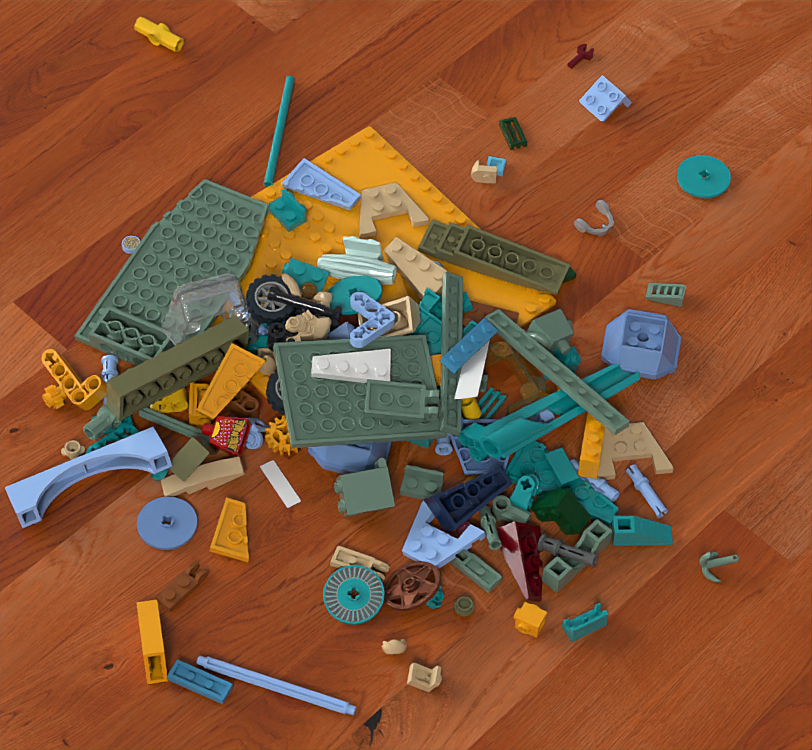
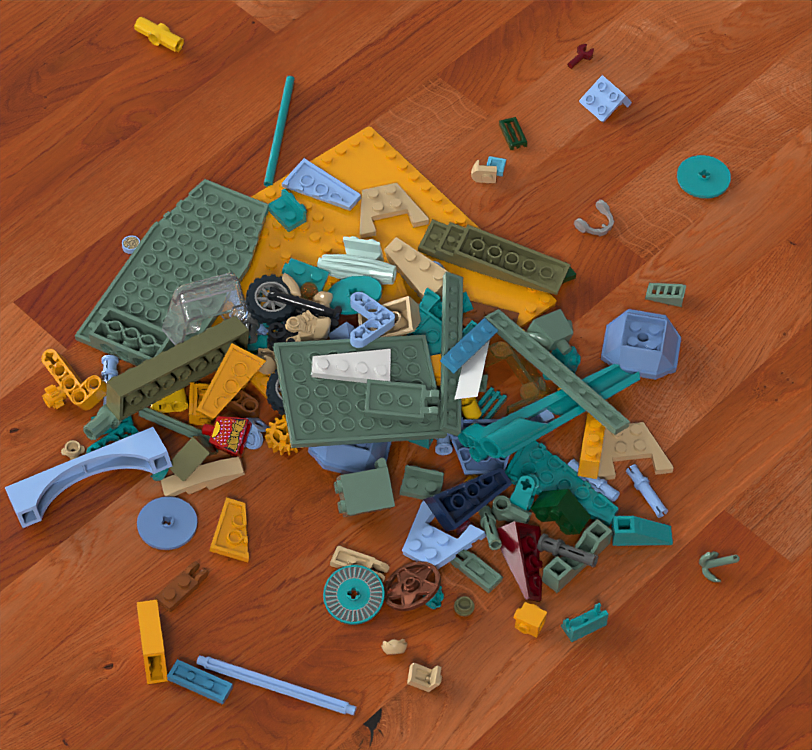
white sticker [260,460,301,508] -> none
teal tile [544,448,579,489] -> none

